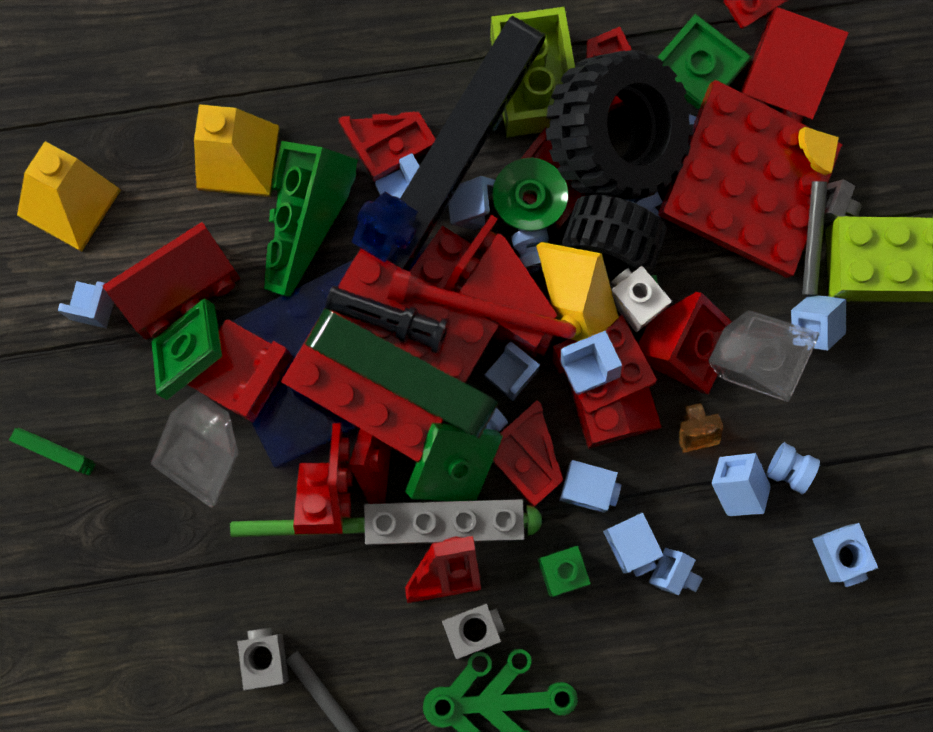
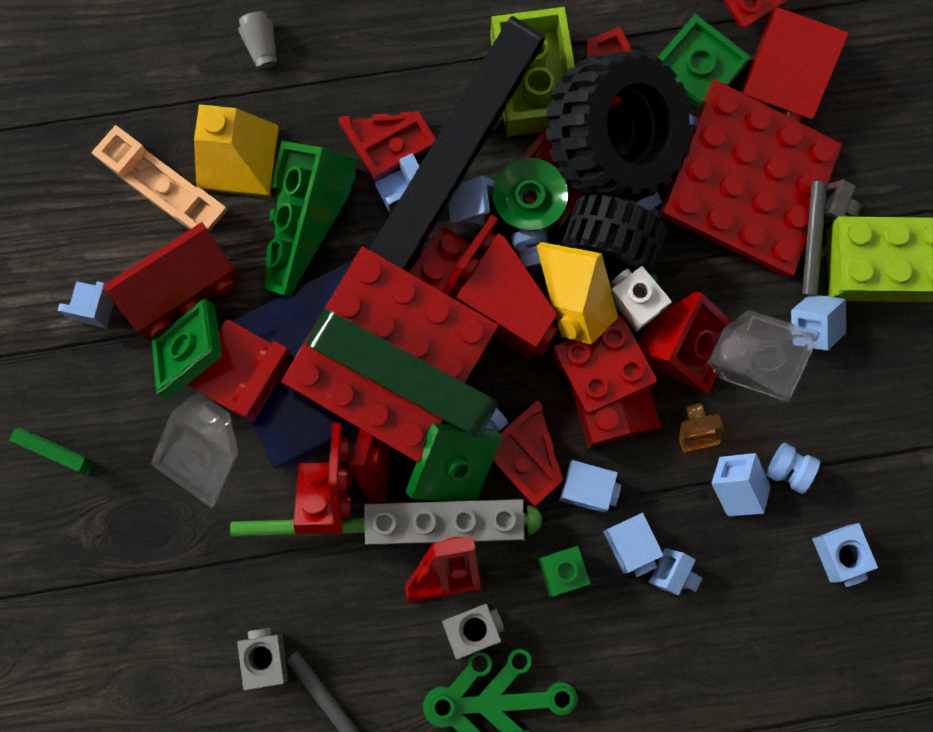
yellow slope [17,141,121,252] -> none
black pin [325,285,450,354] -> none
clear blue brick [351,192,418,262] -> none
red piece [387,267,576,339] -> none
light blue panel [484,341,540,401] -> none
light blue panel [561,331,622,394] -> none
yellow tile [798,127,839,176] -> none
none -> light nougat slope [91,125,228,231]
none -> light grey cone [238,11,277,70]

